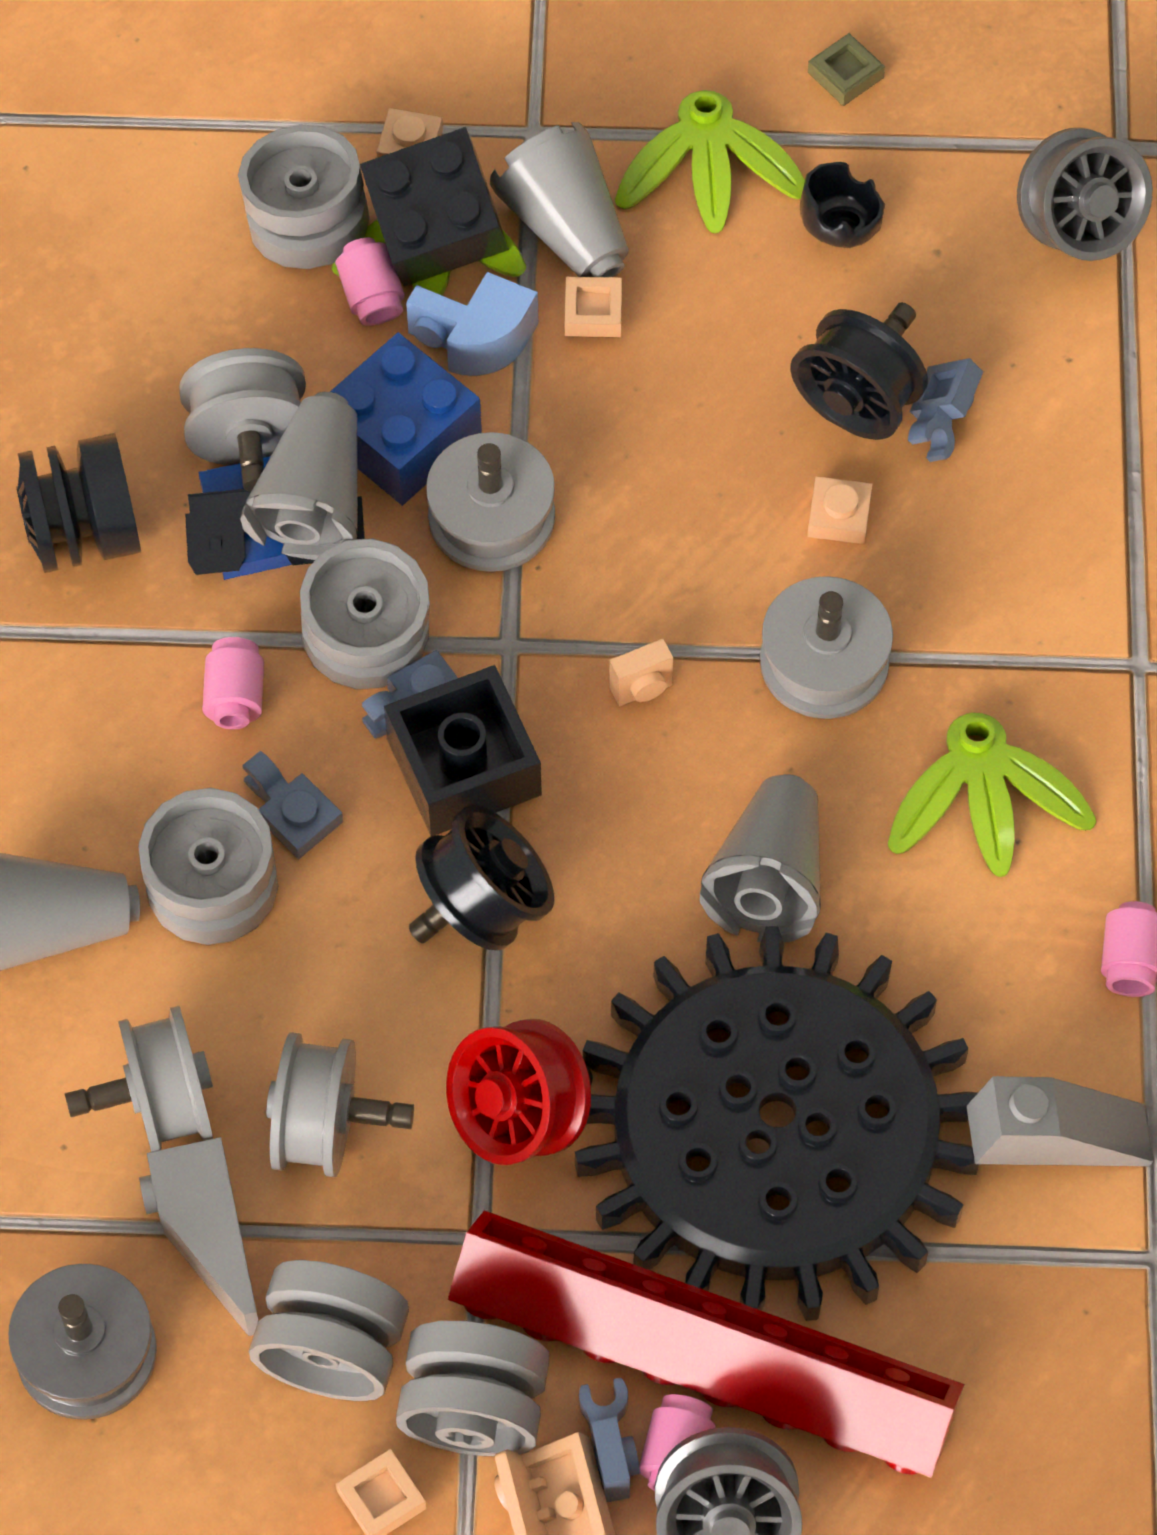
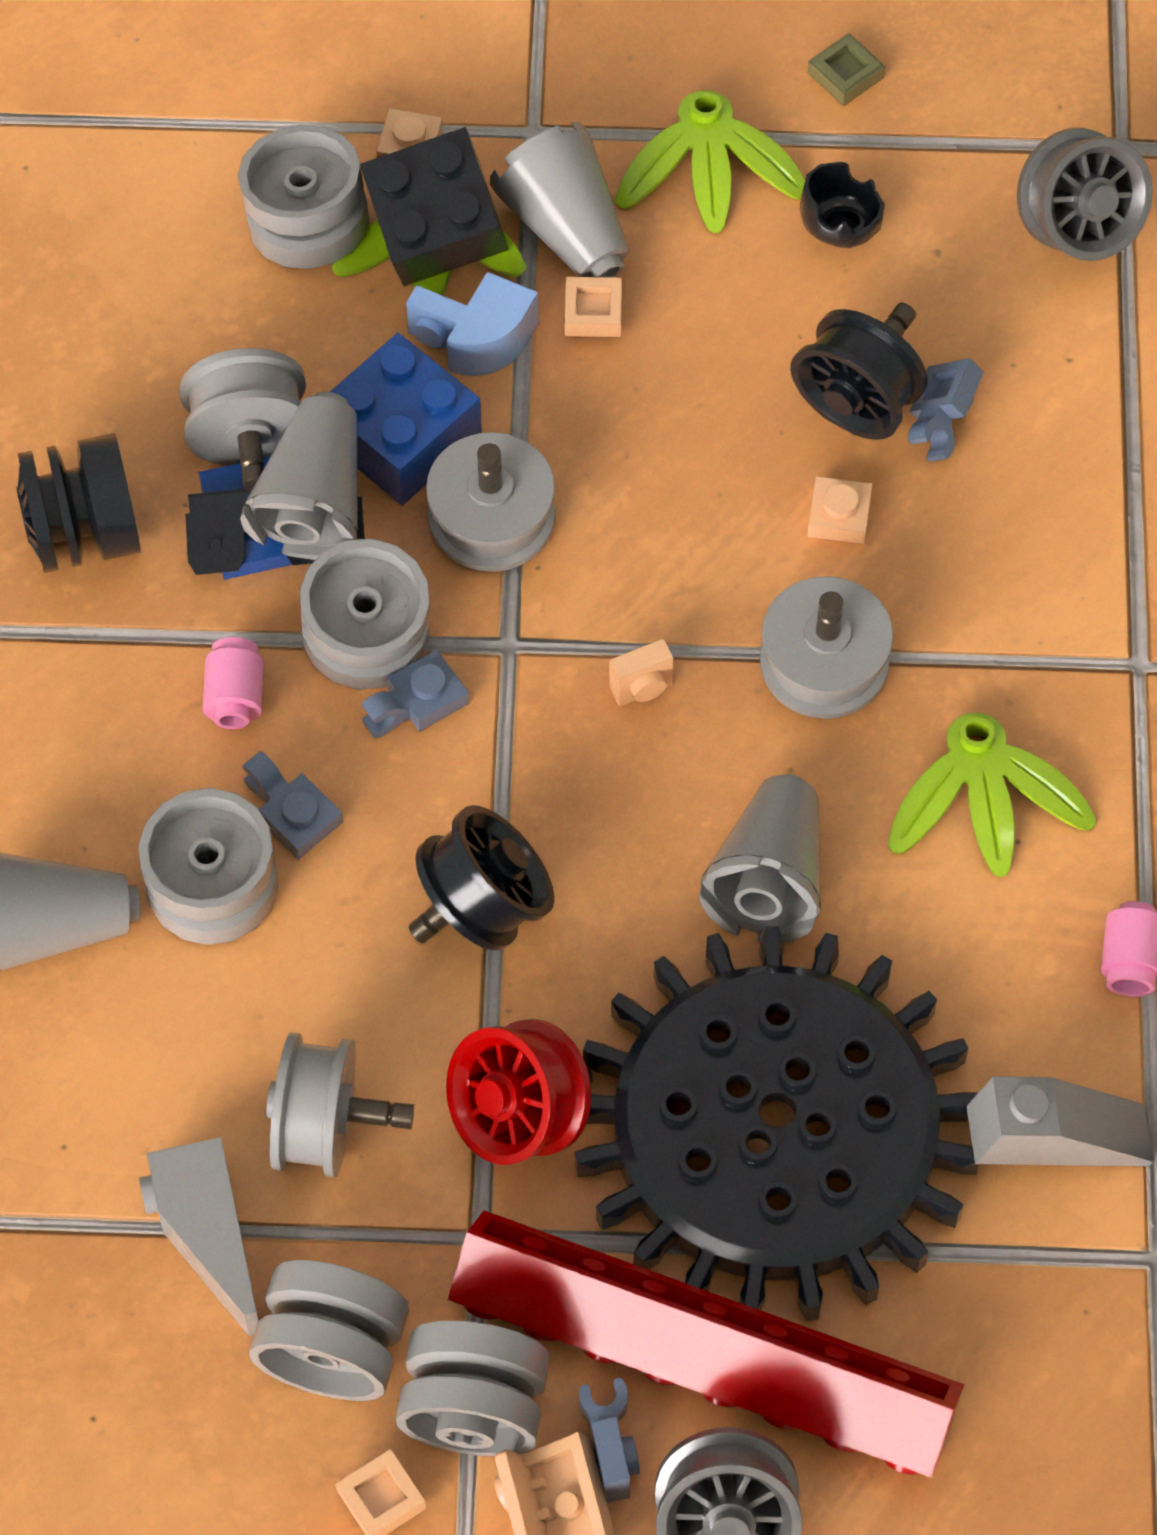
flat silver wheel [8,1264,157,1420] -> none
light grey wheel [65,1006,213,1152] -> none
bright pink brick [335,237,405,326] -> none
black brick [384,665,542,836] -> none
bright pink brick [639,1394,715,1491] -> none

